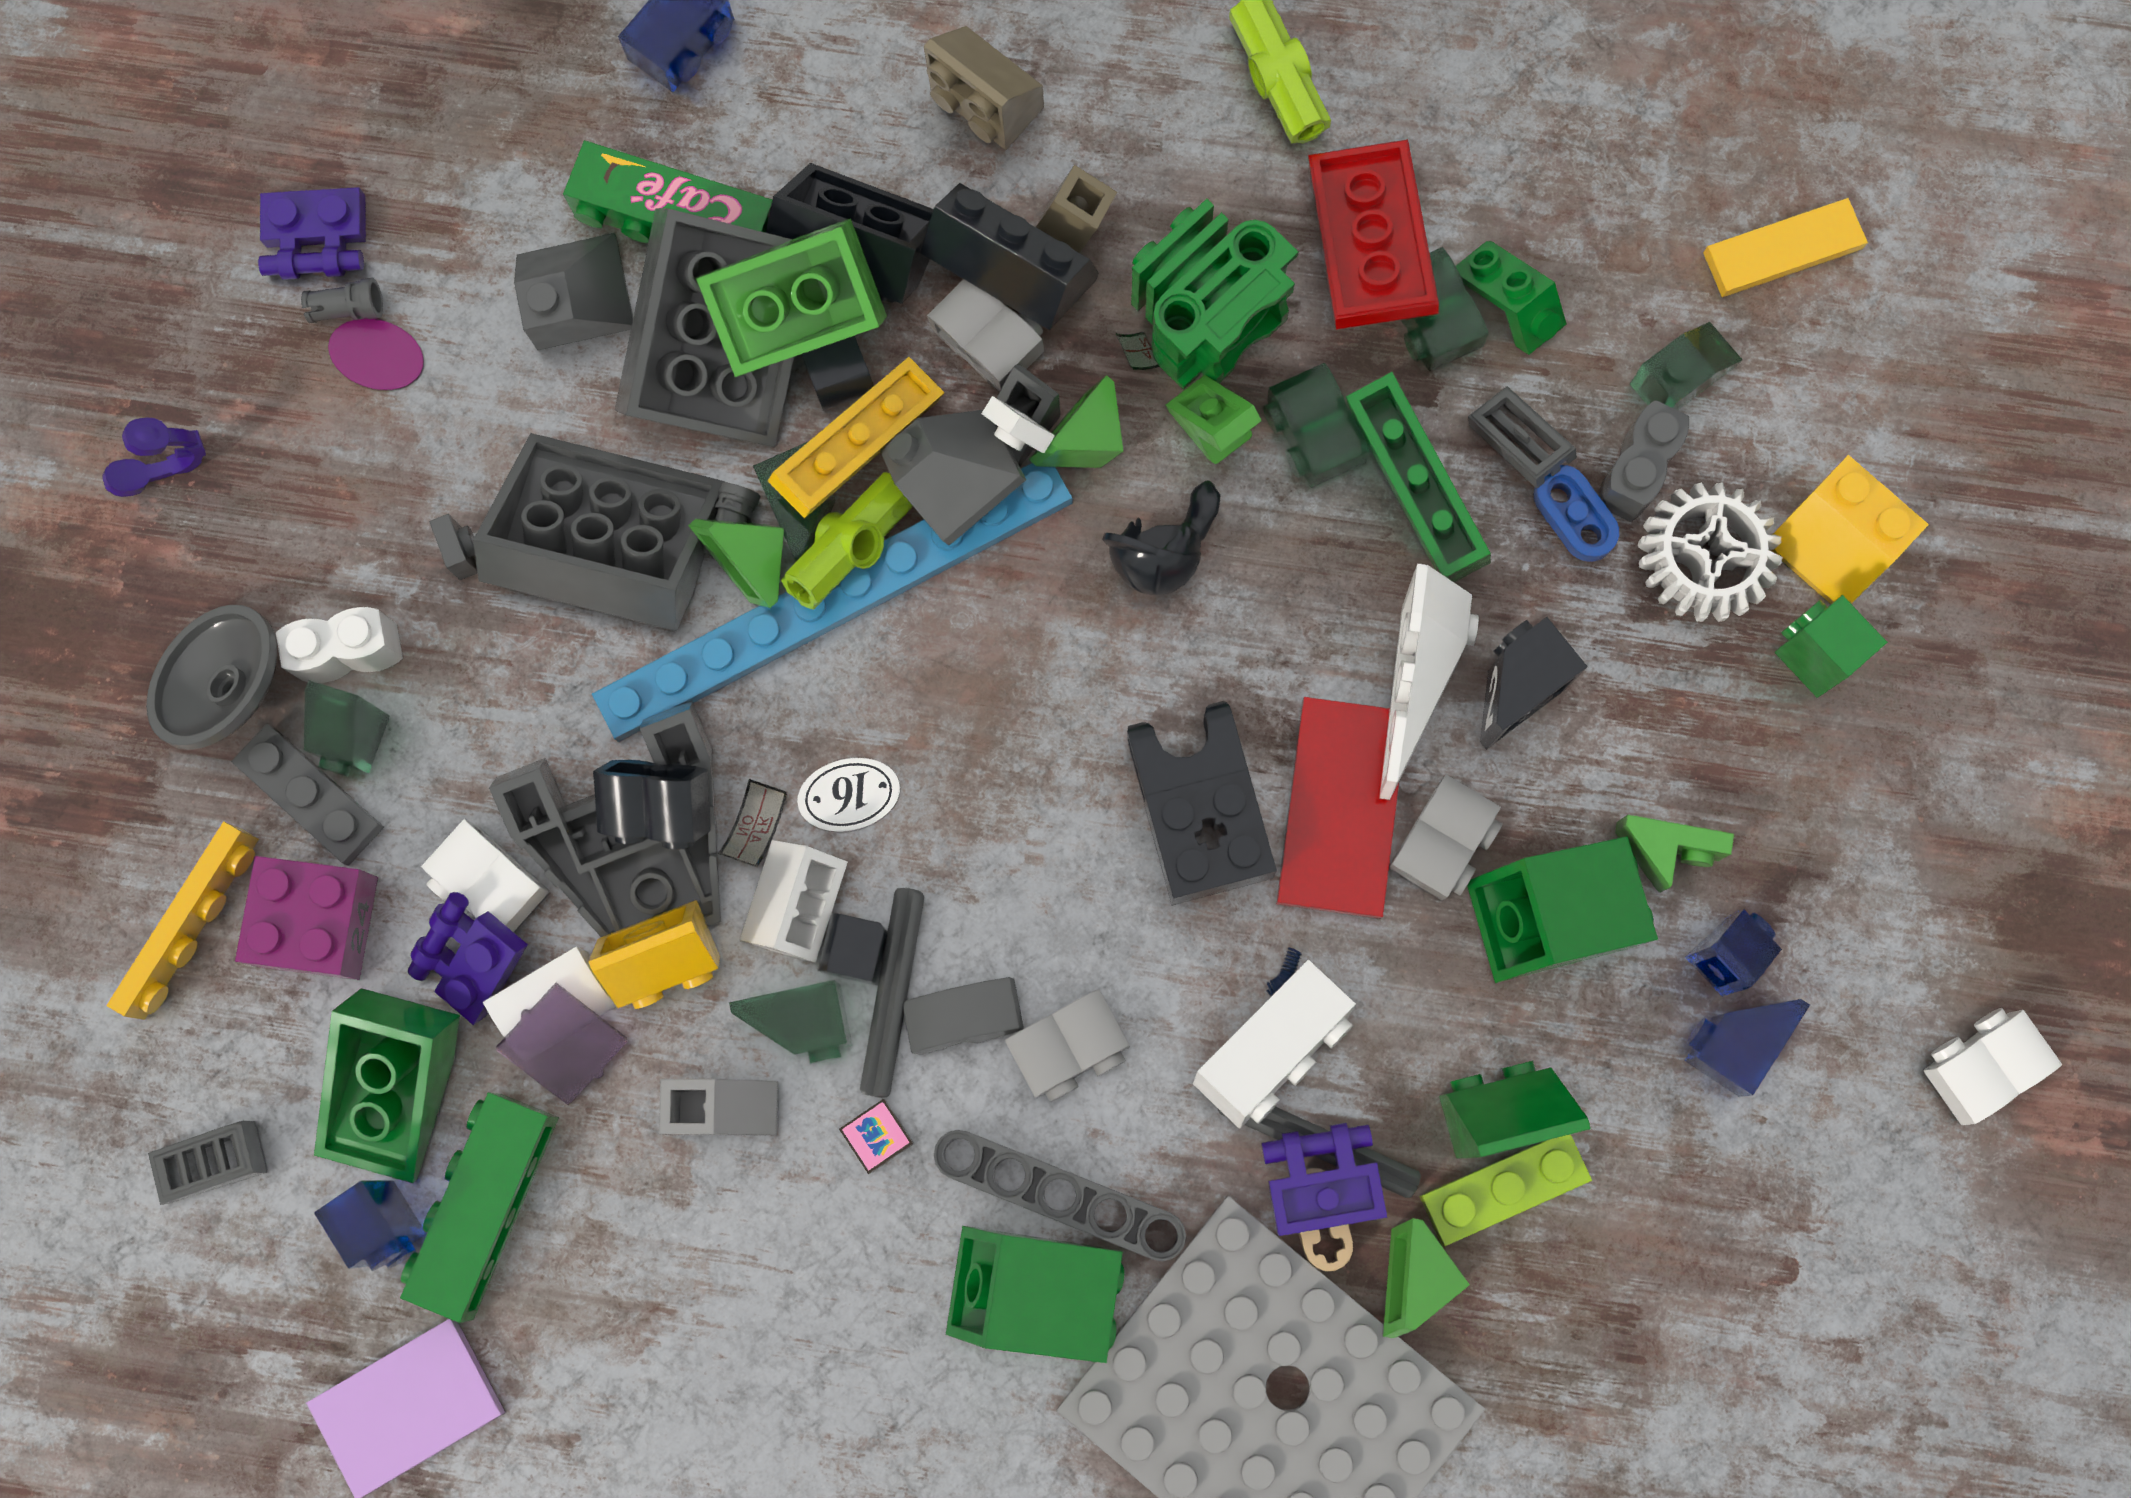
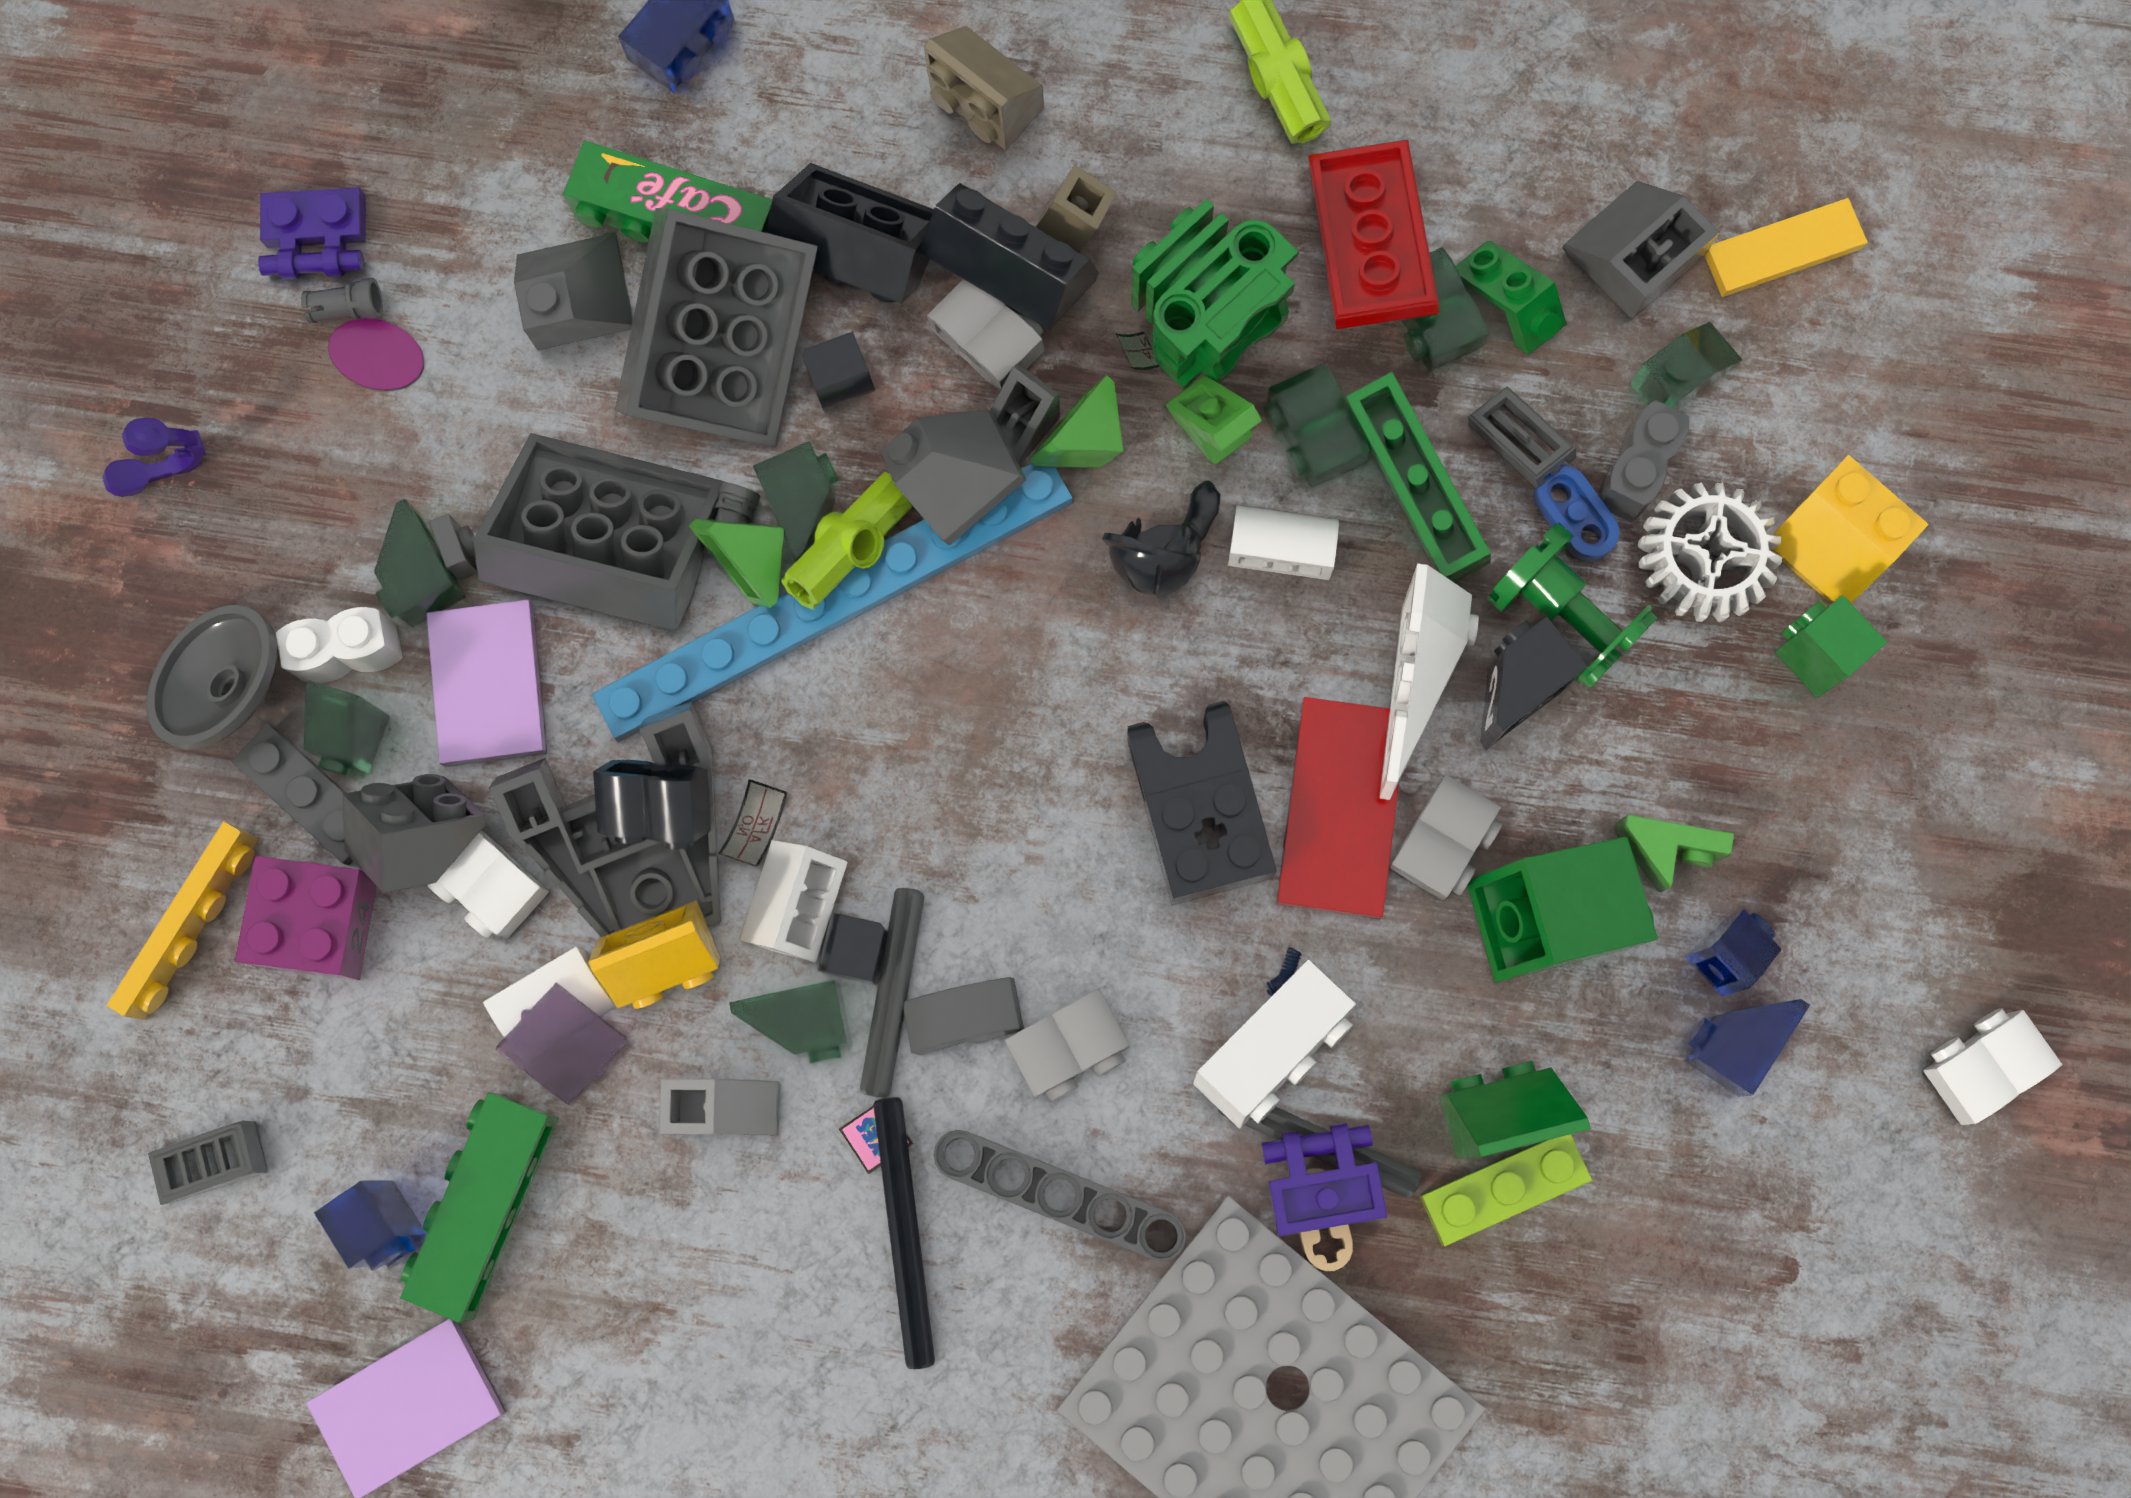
green slope [314,988,460,1183] -> none
dark purple plate [408,892,528,1025] -> none
bright green slope [696,218,887,377] -> none
yellow plate [768,357,945,518] -> none
white sticker [797,758,900,832] -> none
green slope [945,1226,1124,1363] -> none
white plate [981,396,1055,453] -> none
bright green slope [1383,1218,1470,1338] -> none
none -> dark grey slope [343,774,486,893]
none -> clear green slope [374,499,466,628]
none -> lavender tile [426,599,547,767]
none -> black axle [873,1097,935,1369]
none -> white brick [1228,505,1339,580]
none -> green piece [1486,522,1658,689]
none -> dark grey slope [1562,181,1720,319]

